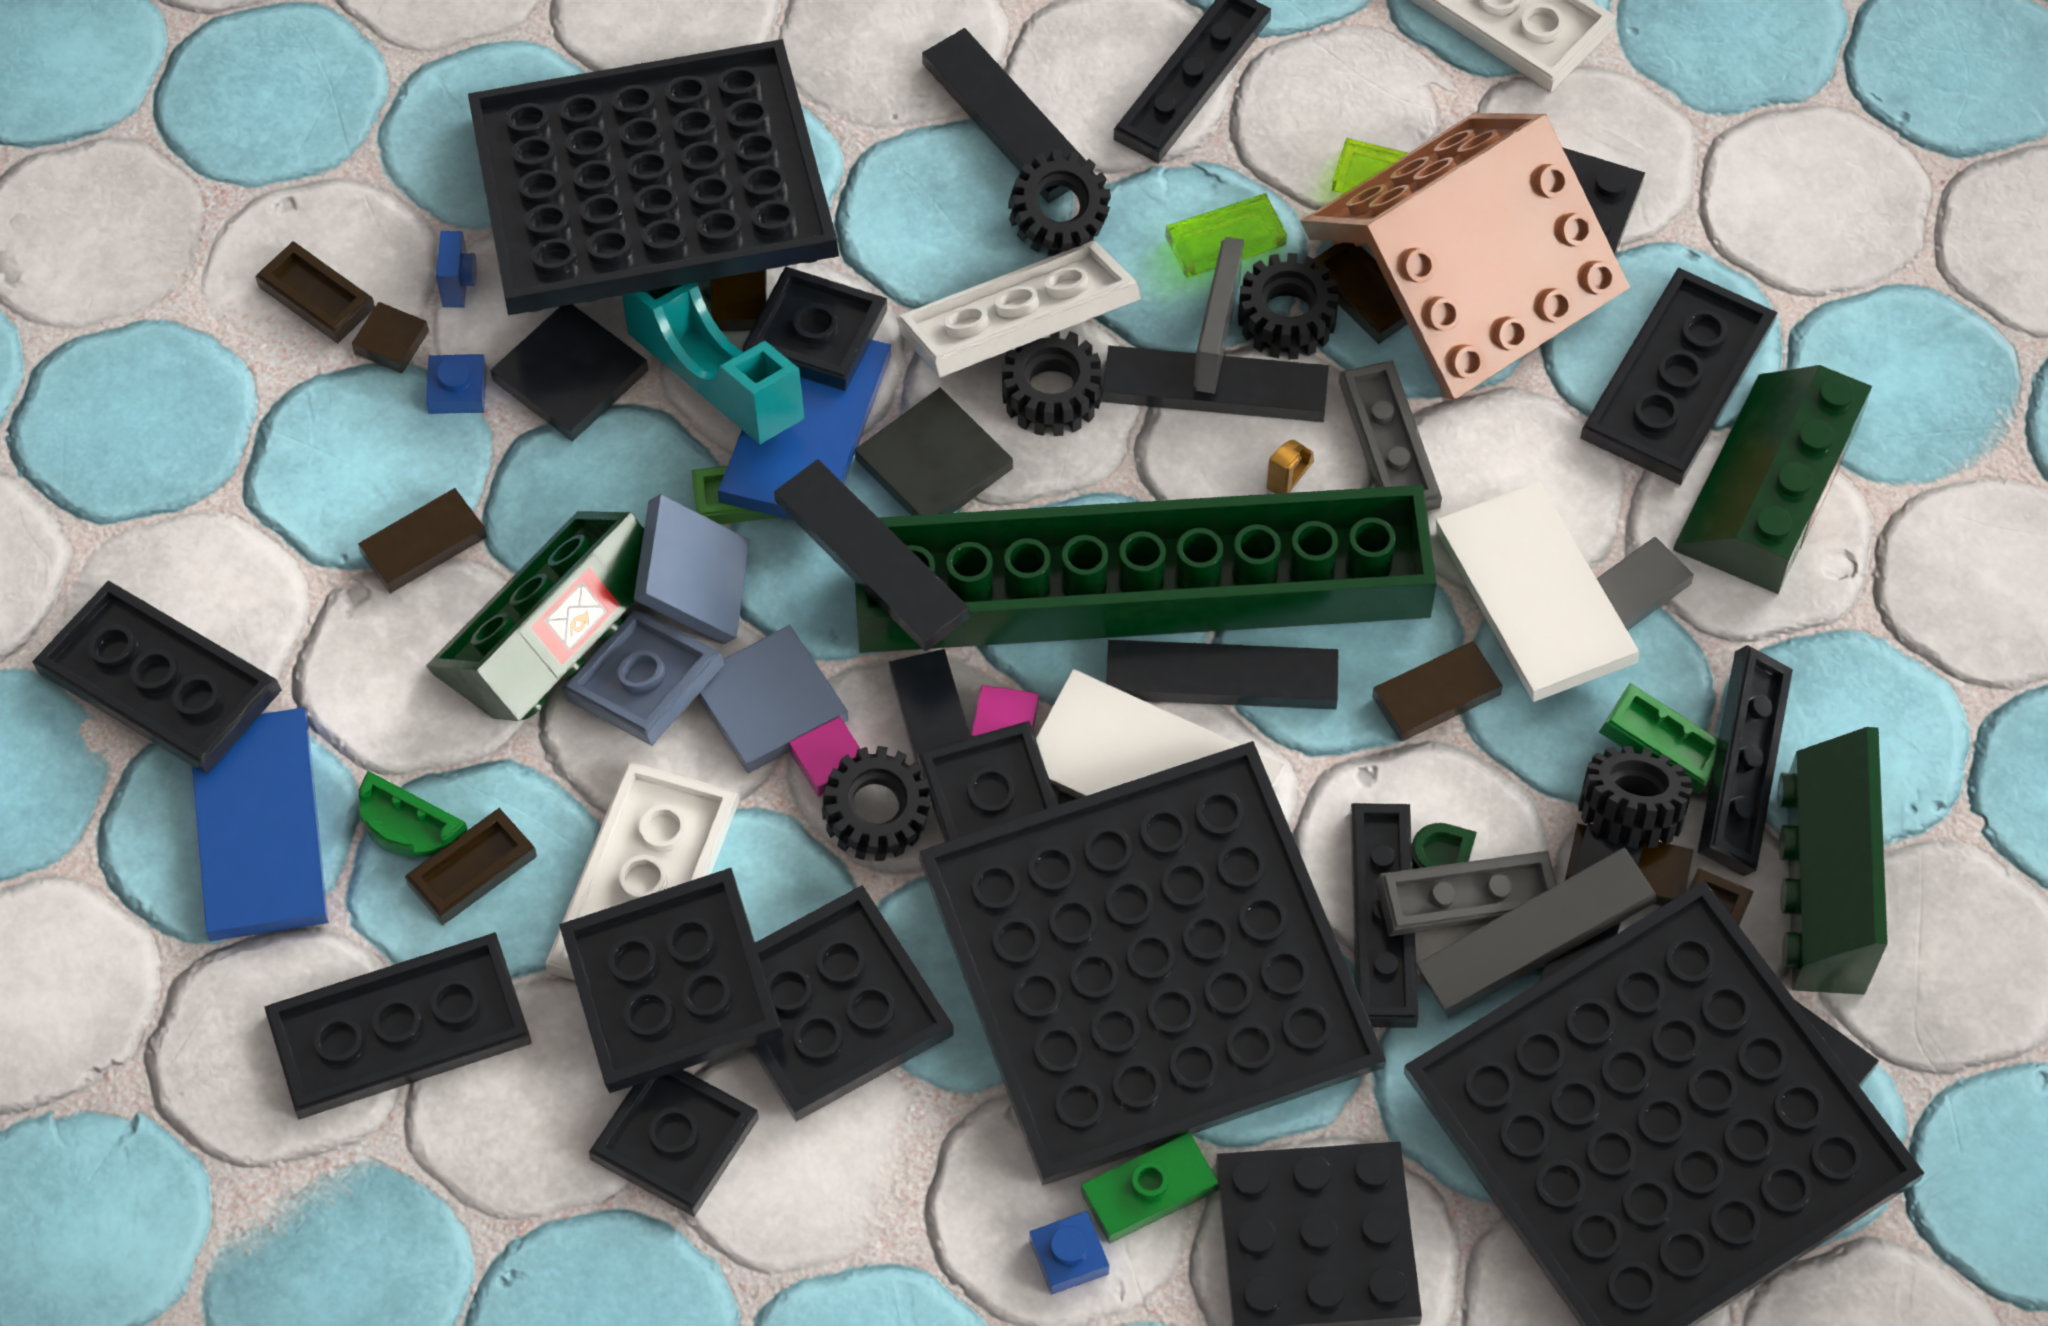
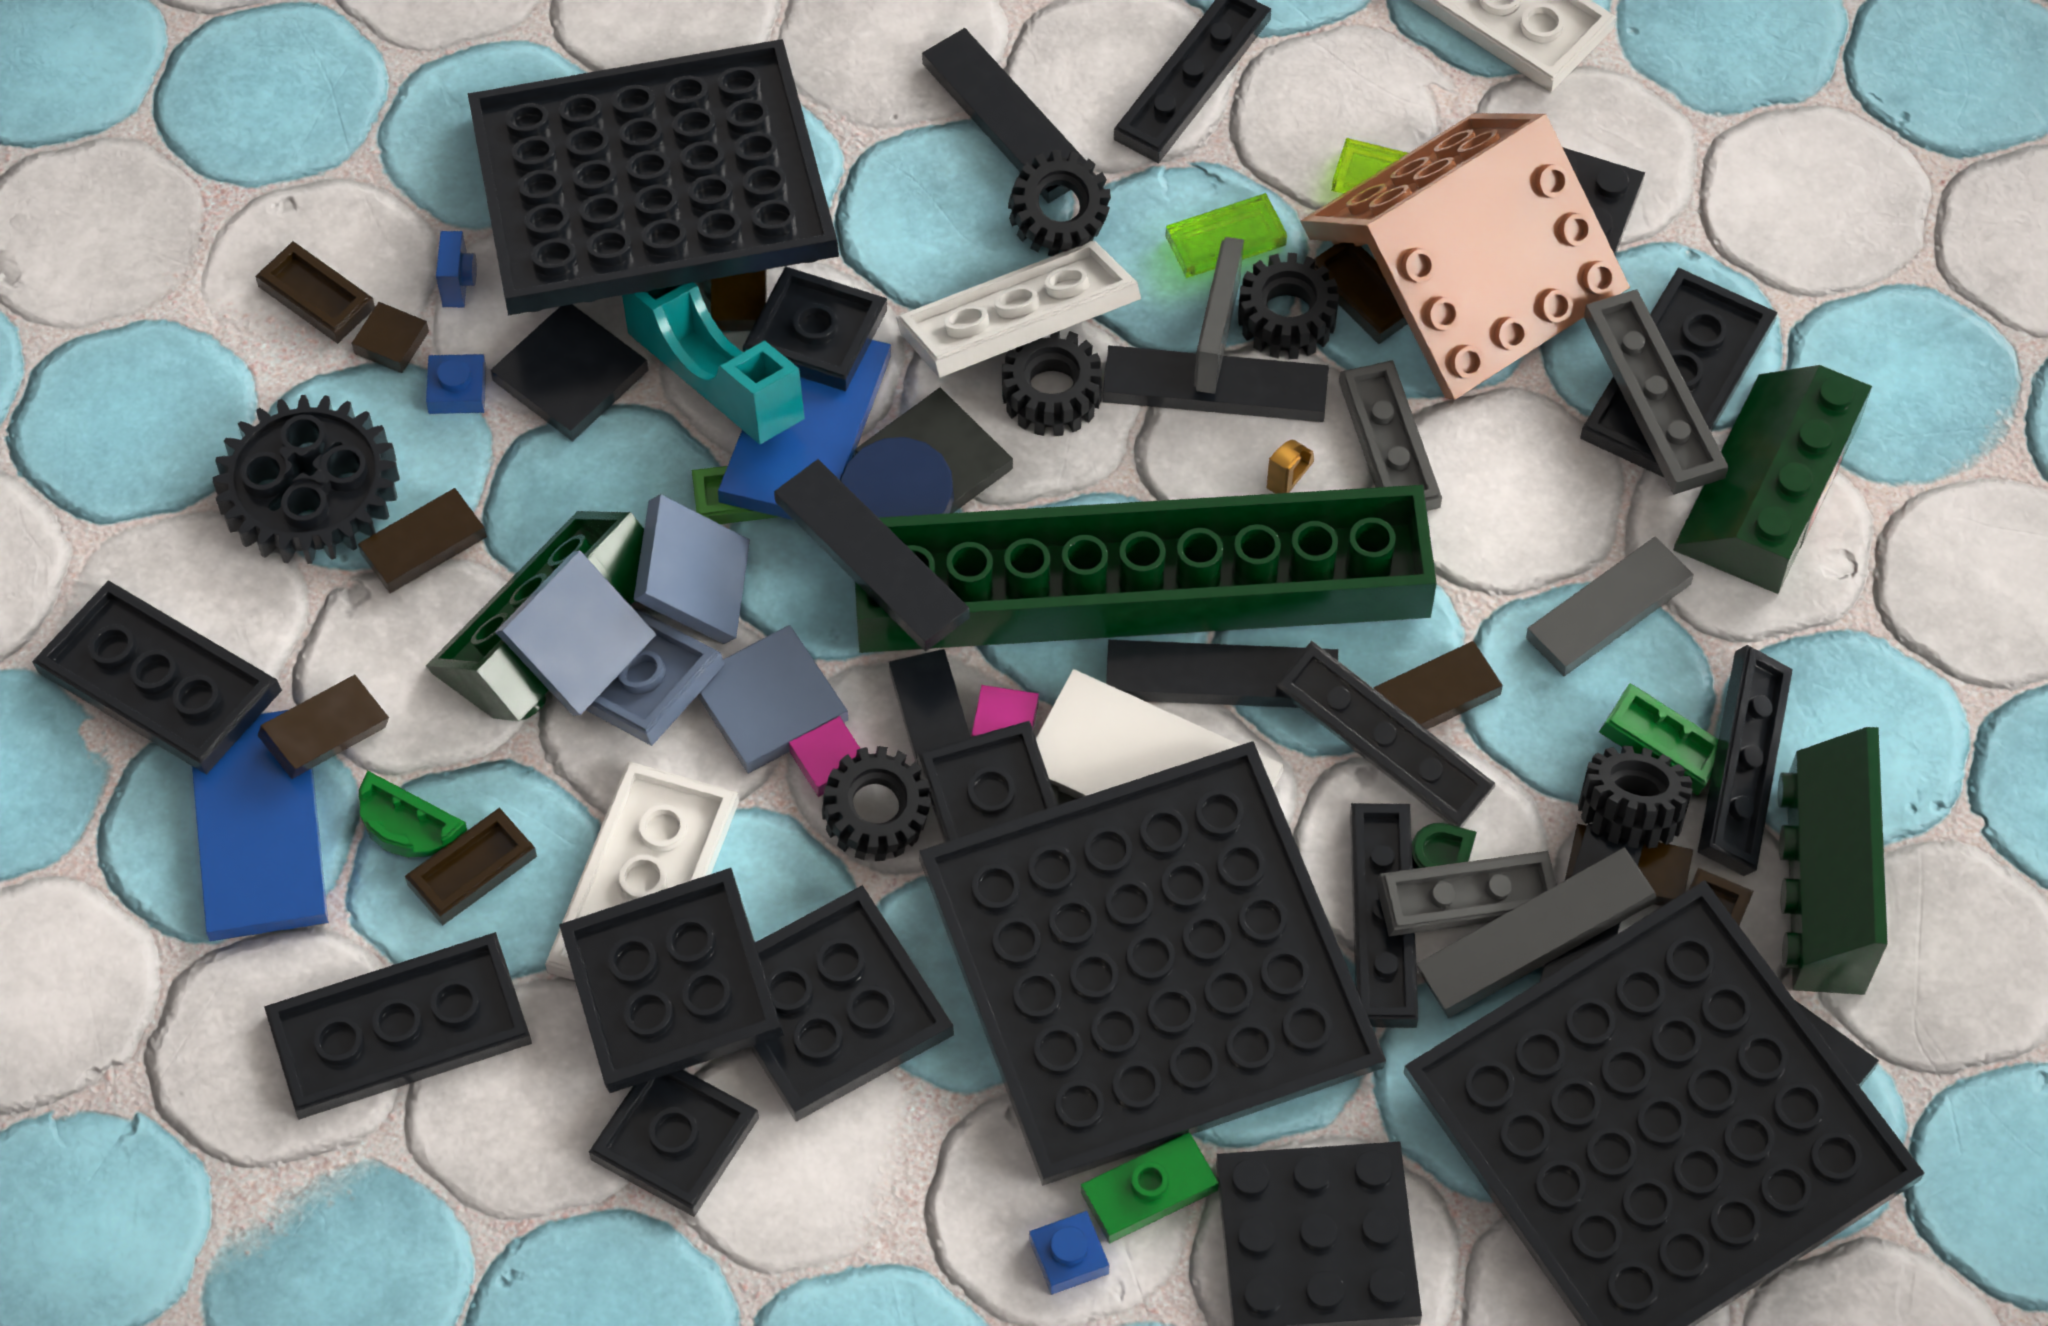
white tile [1436,482,1639,702] -> none
none -> black gear [213,395,400,564]
none -> dark brown tile [257,674,389,779]
none -> tile [495,550,657,716]
none -> dark blue tile [841,437,954,518]
none -> black tile [1275,641,1495,828]
none -> dark grey plate [1584,289,1728,495]

